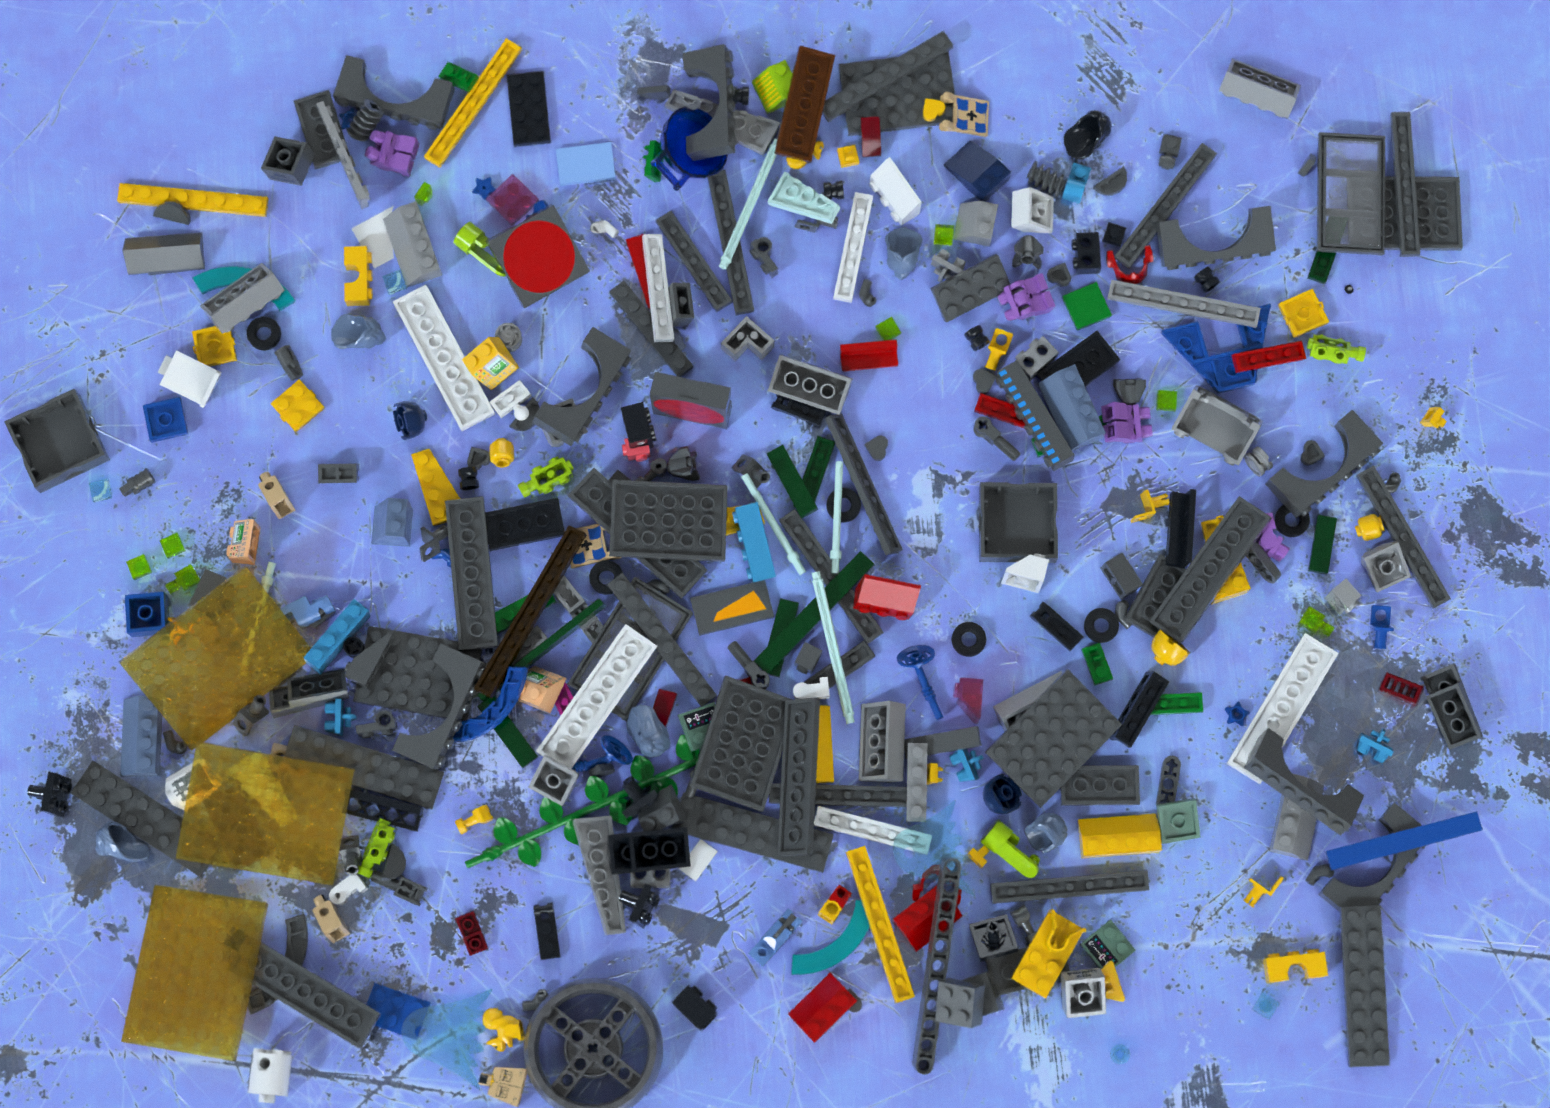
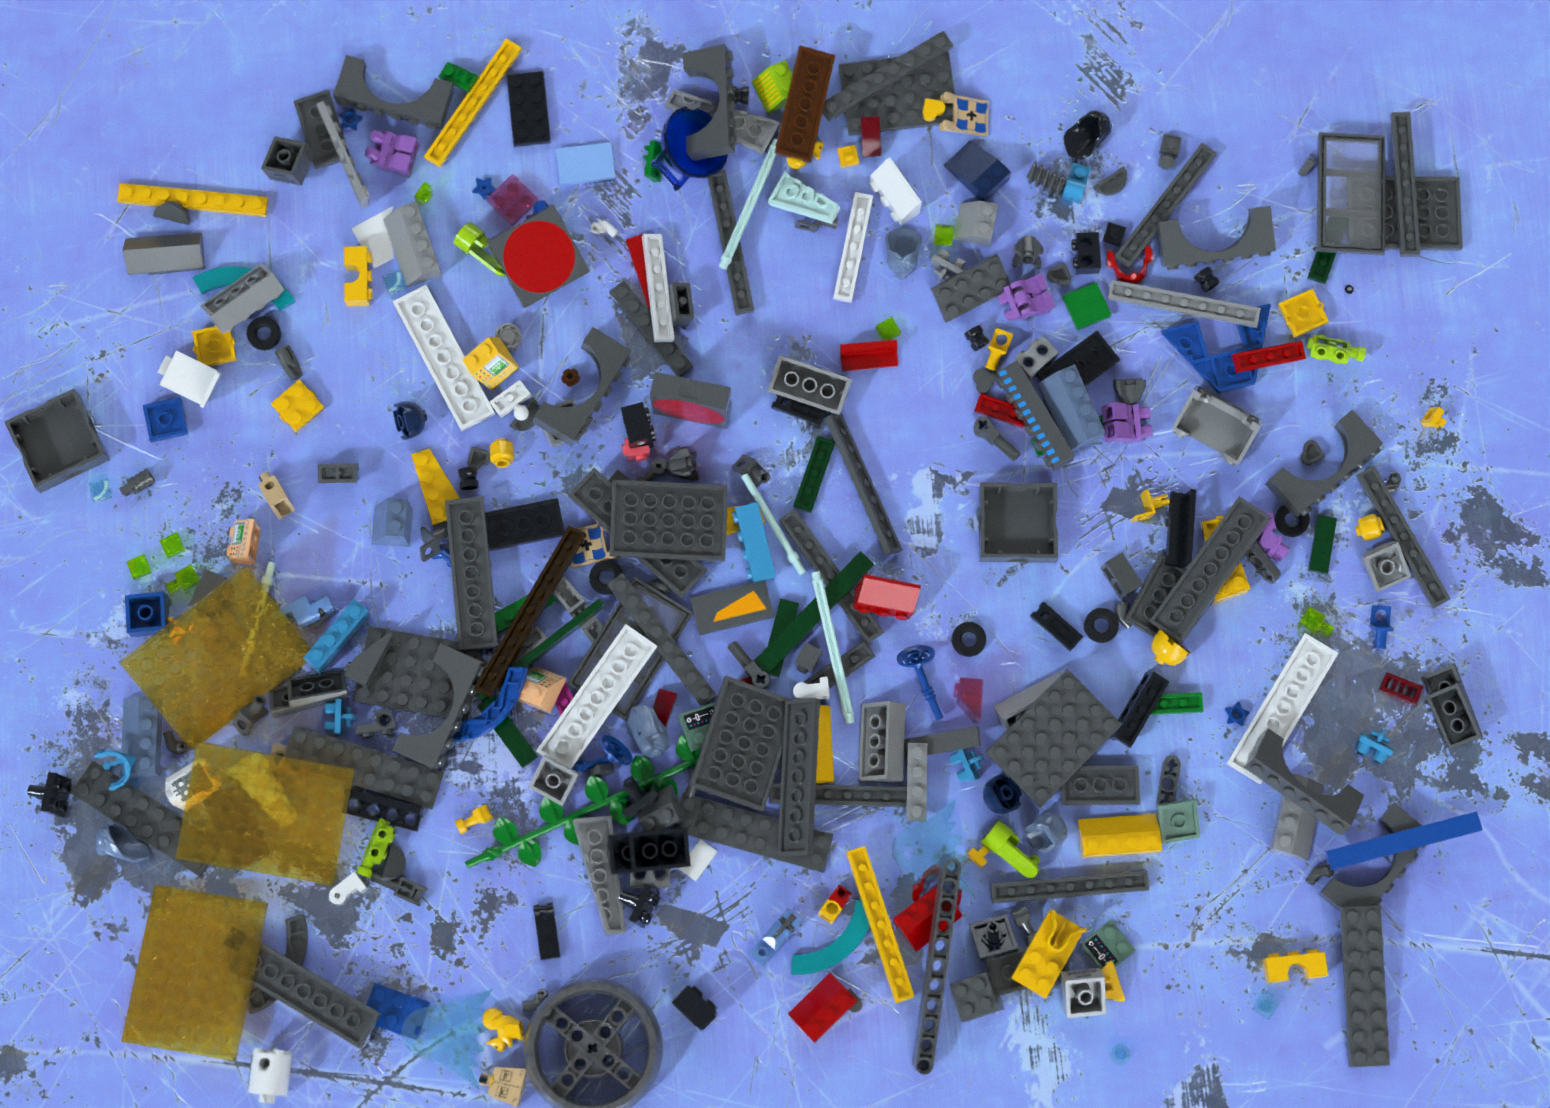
tan torso [312,895,350,943] -> none
sand blue hair [331,314,386,349] -> none
dark grey bracket [339,835,363,875] -> none
black wheel [343,636,365,658] -> none
dark grey piece [347,99,384,141] -> none
dark red slope [455,910,488,956] -> none
lime brick [517,456,574,498] -> none
dark grey tile [637,85,670,100] -> none
dark grey plate [655,211,732,313] -> none
light grey brick [721,316,775,361] -> none
dark grey plate [750,237,778,278] -> none
dark green tile [767,445,818,518] -> none
white plate [814,806,932,855] -> none
black wheel [823,181,844,200] -> none
black tyre [826,488,861,523] -> none
light aqua bar [830,461,843,575] -> none
dark grey arm [859,279,876,307] -> none
dark grey tile [864,436,888,461] -> none
yellow tile [927,763,943,785] -> none
dark grey brick [935,978,985,1028] -> none
white slope [1001,554,1049,593] -> none
white slope [1011,187,1054,233] -> none
green plate [1081,643,1113,686] -> none
clear neon green plate [1156,390,1177,412] -> none
light grey slope [1219,59,1301,118] -> none
yellow bracket [1243,875,1284,908] -> none
light grey wheel [1244,446,1273,477] -> none
light grey brick [1325,579,1361,615] -> none
none -> dark azure helmet [94,749,137,790]
none -> reddish brown plate [561,369,580,387]

